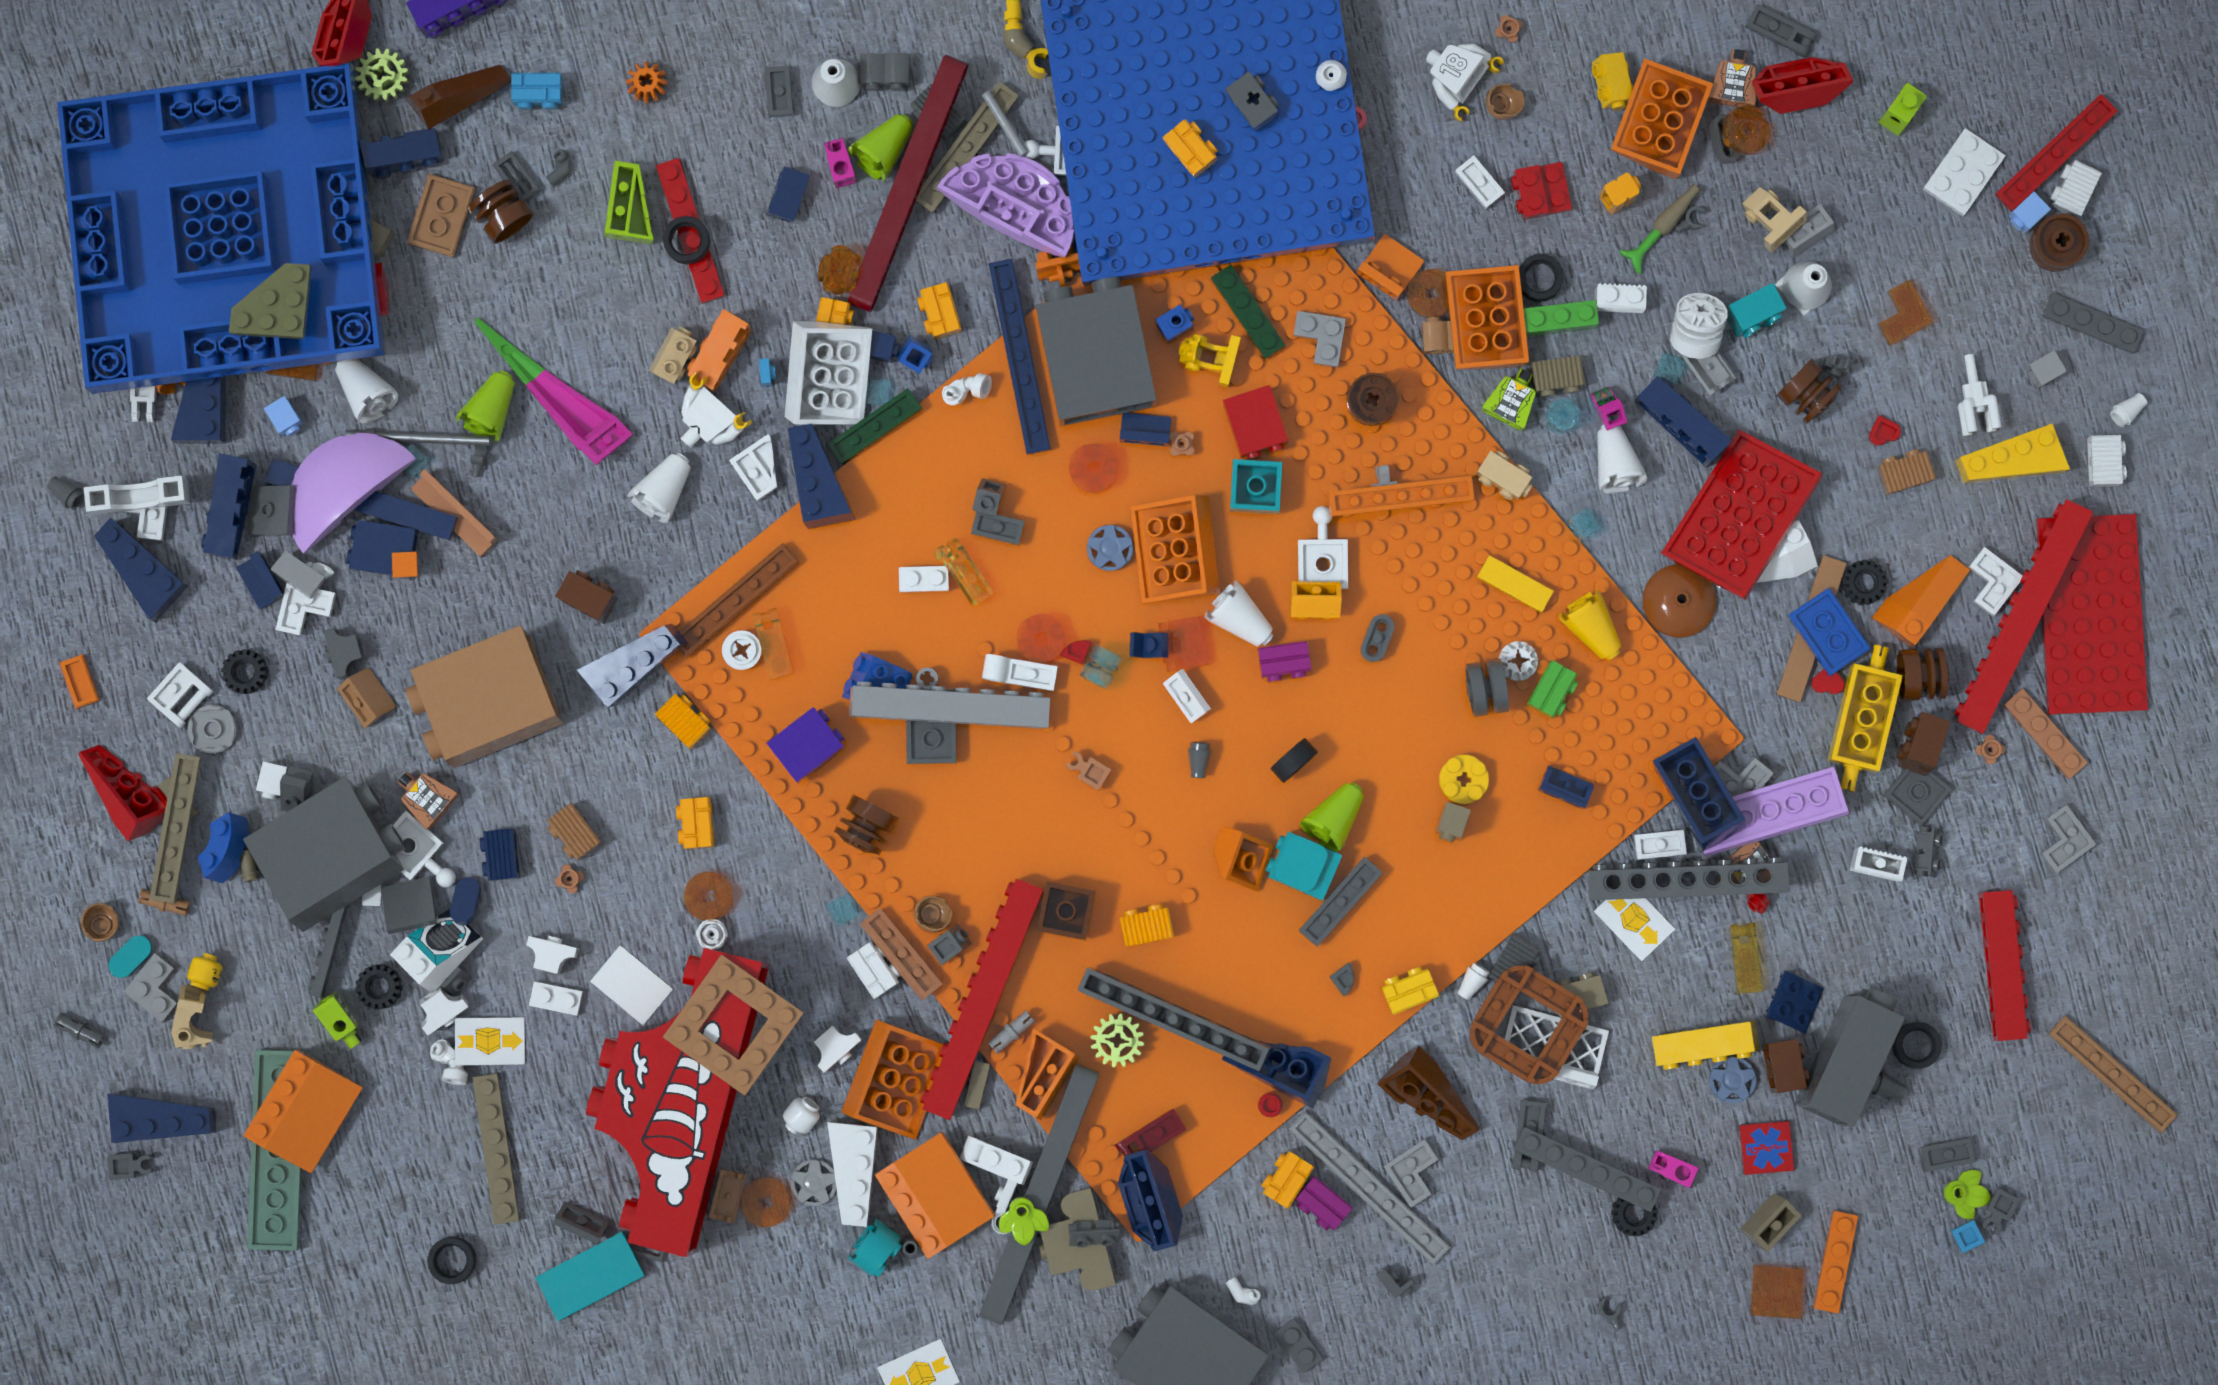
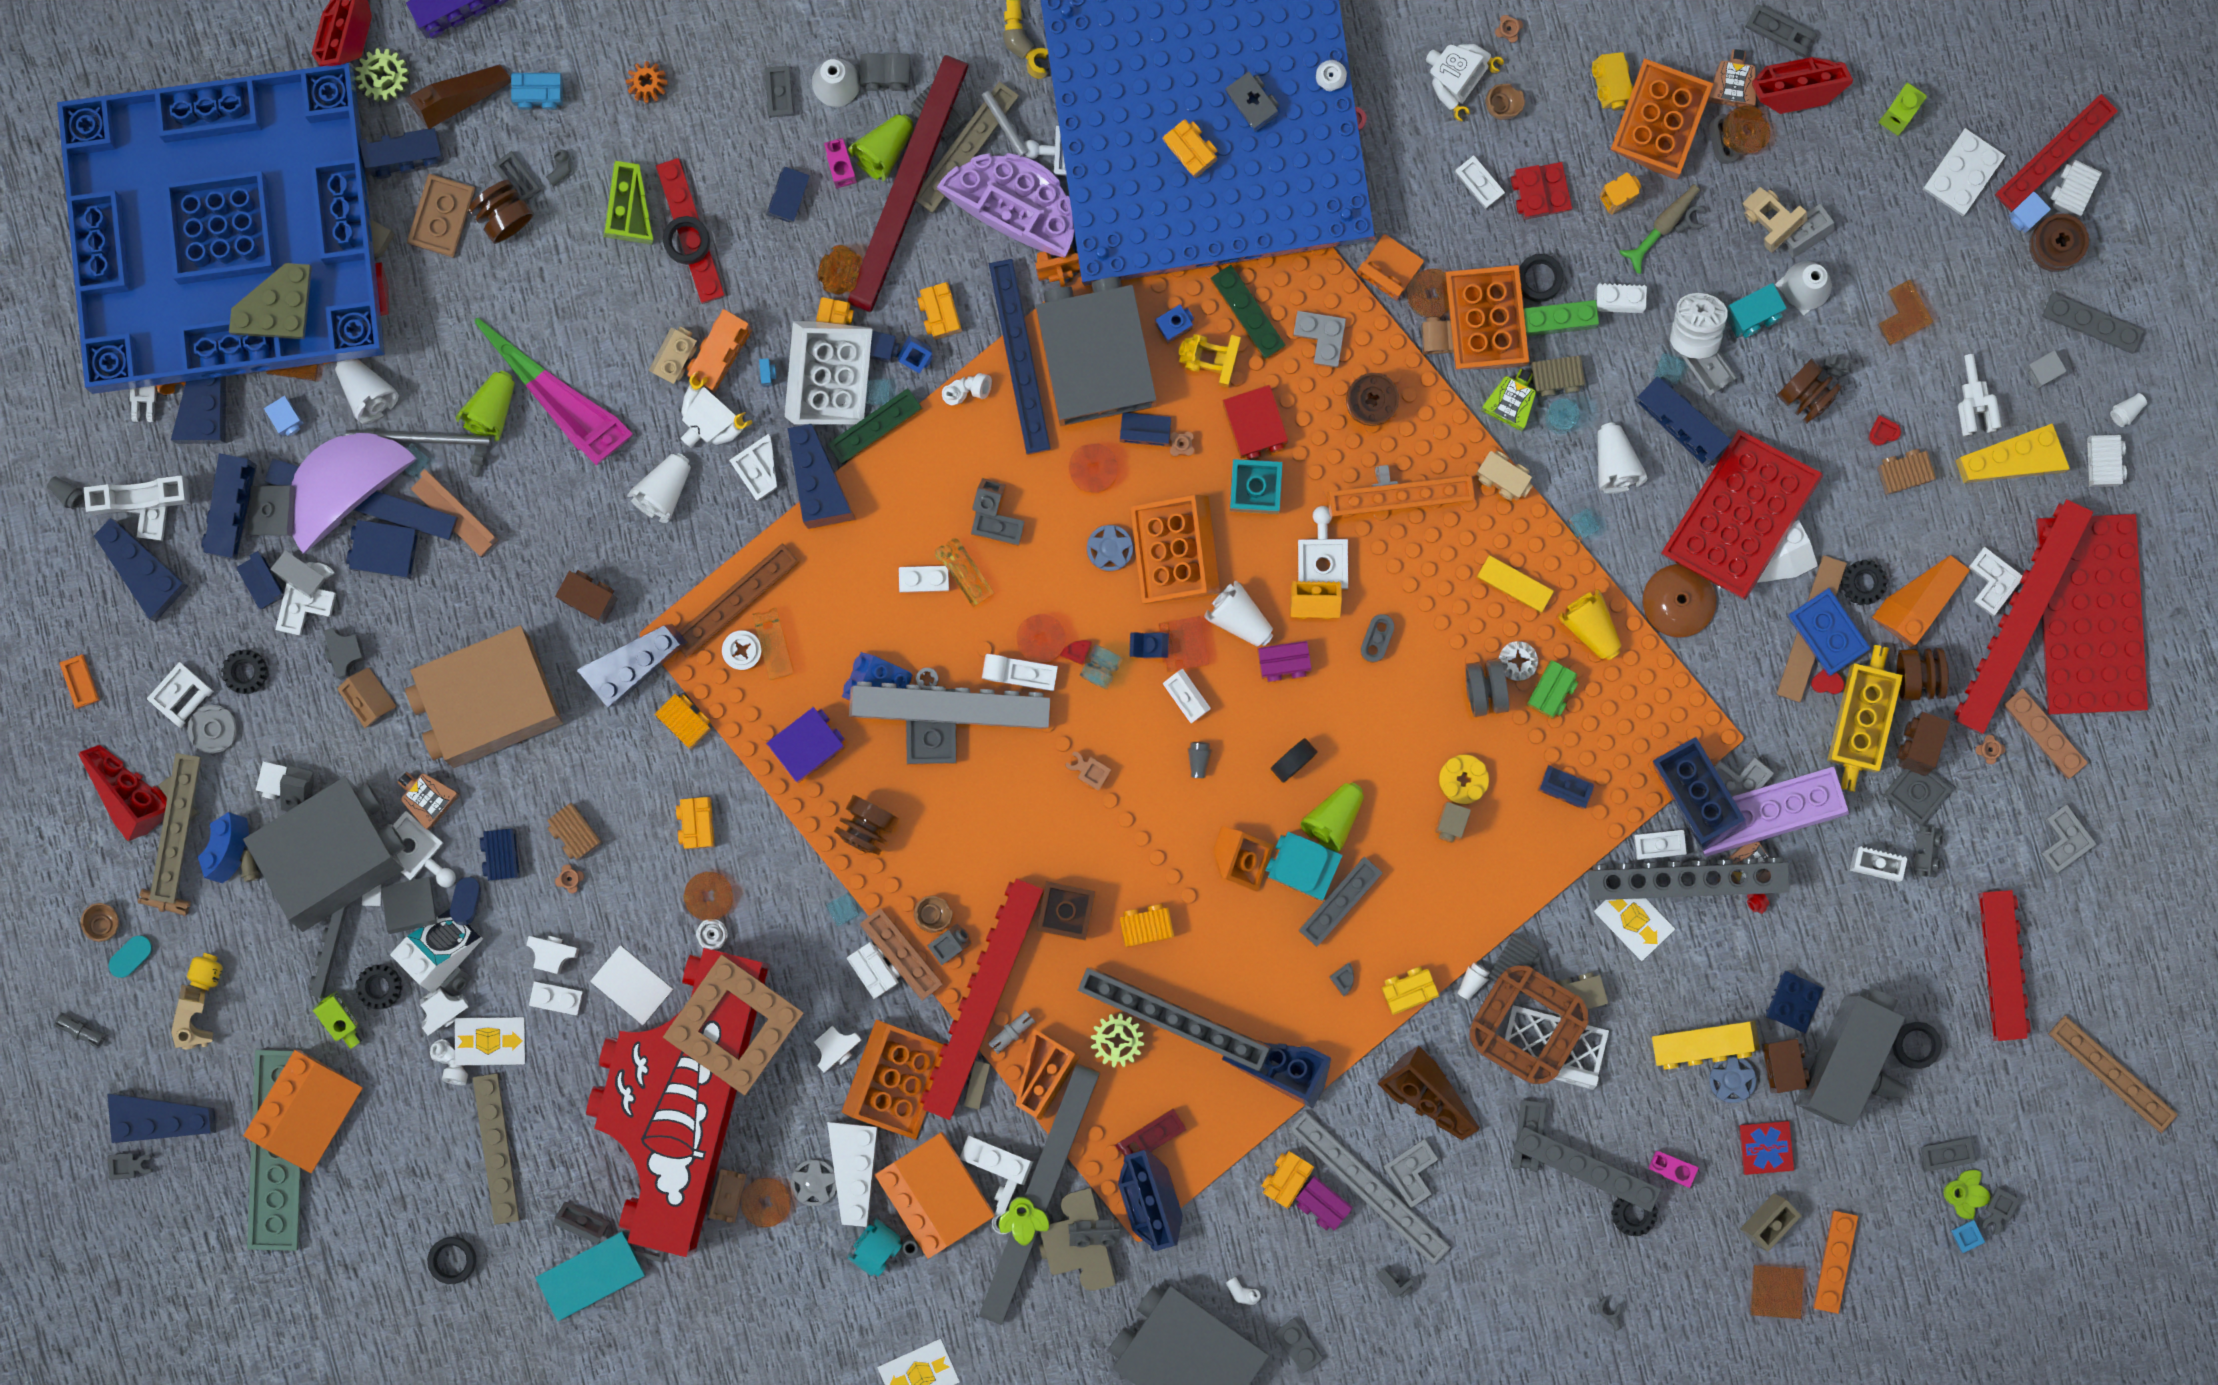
light grey plate [124,953,177,1023] -> none
orange tile [392,552,419,578] -> none
white head [783,1097,820,1134] -> none
red plate [1258,1093,1283,1117] -> none
dark pink leg [1590,386,1627,431] -> none
clear yellow plate [1729,923,1762,994] -> none

